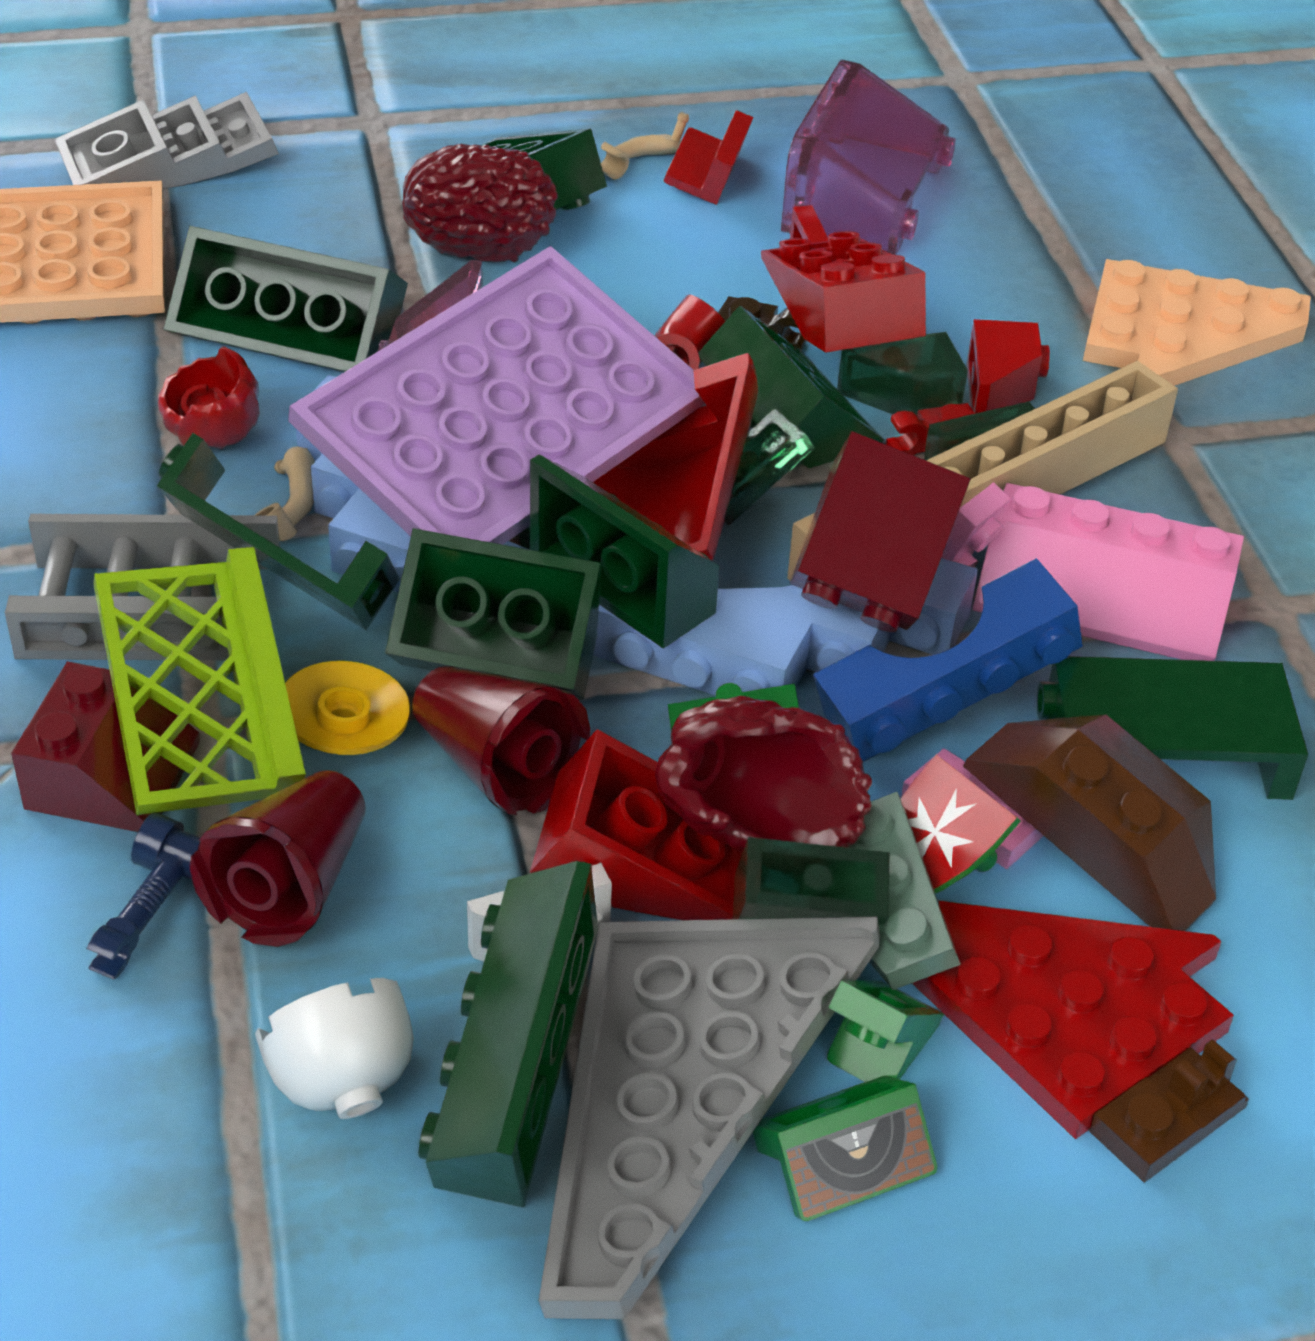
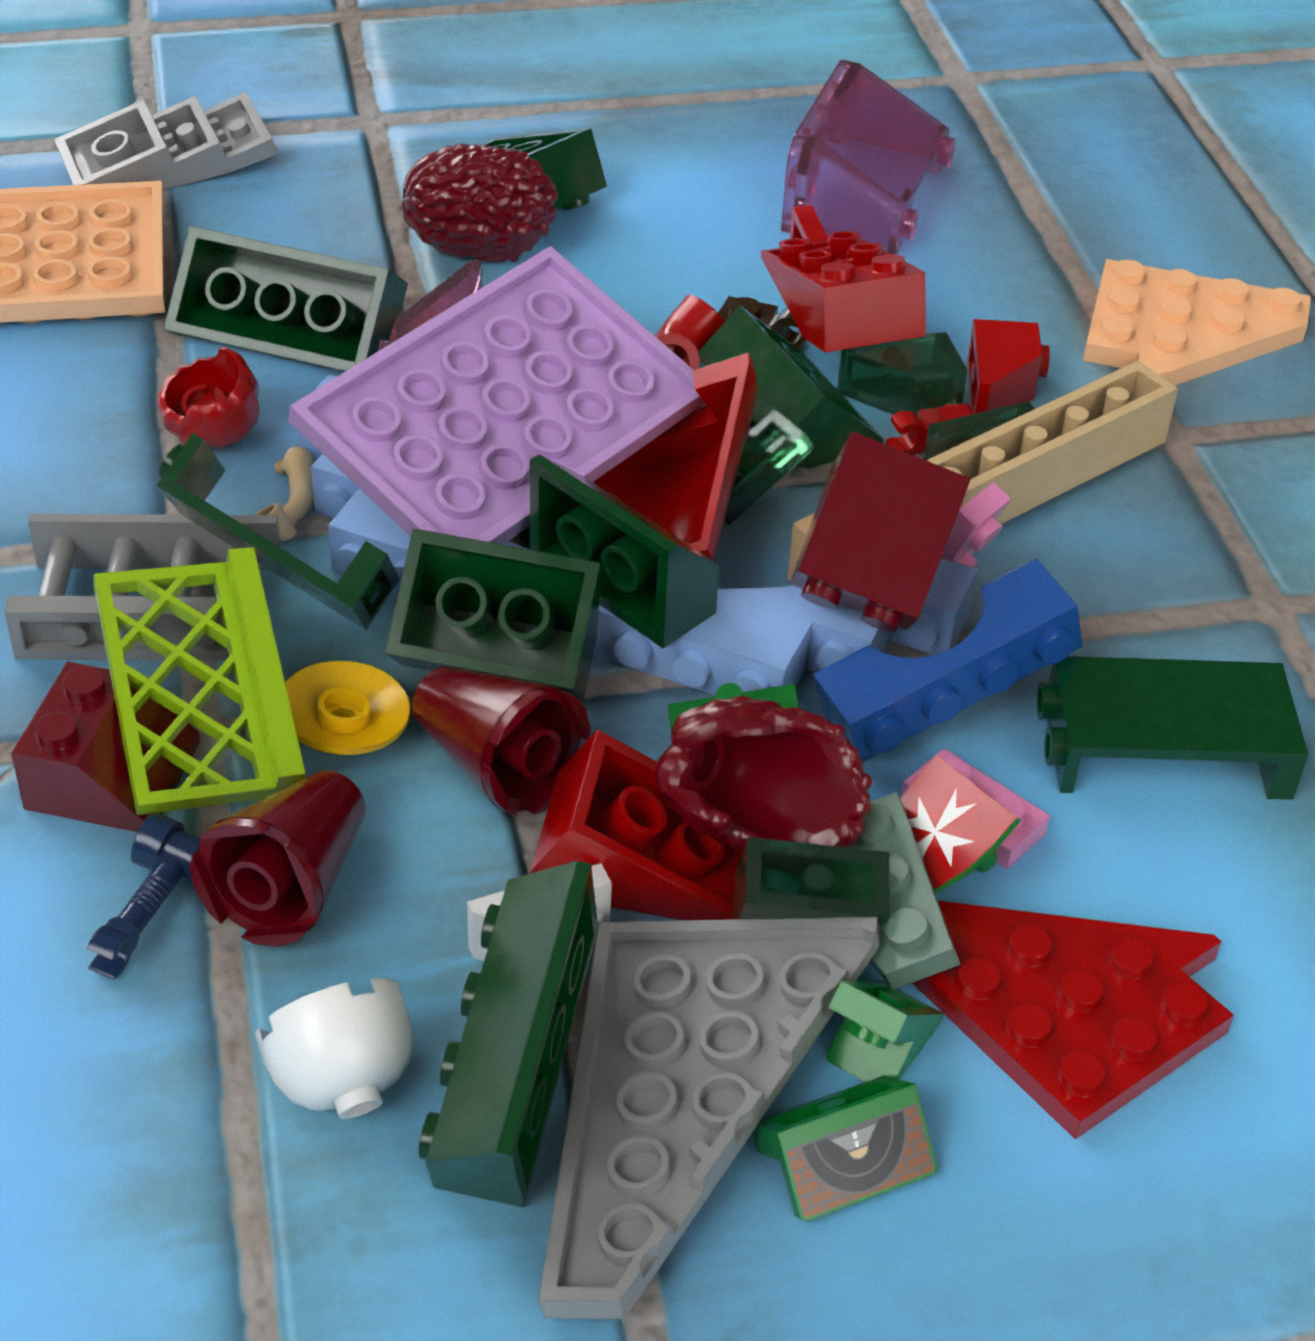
tan piece [601,112,689,180] -> none
red panel [664,110,754,205] -> none
reddish brown wedge [963,715,1216,931] -> none
bright pink slope [972,483,1244,661] -> none
reddish brown plate [1089,1039,1249,1183] -> none

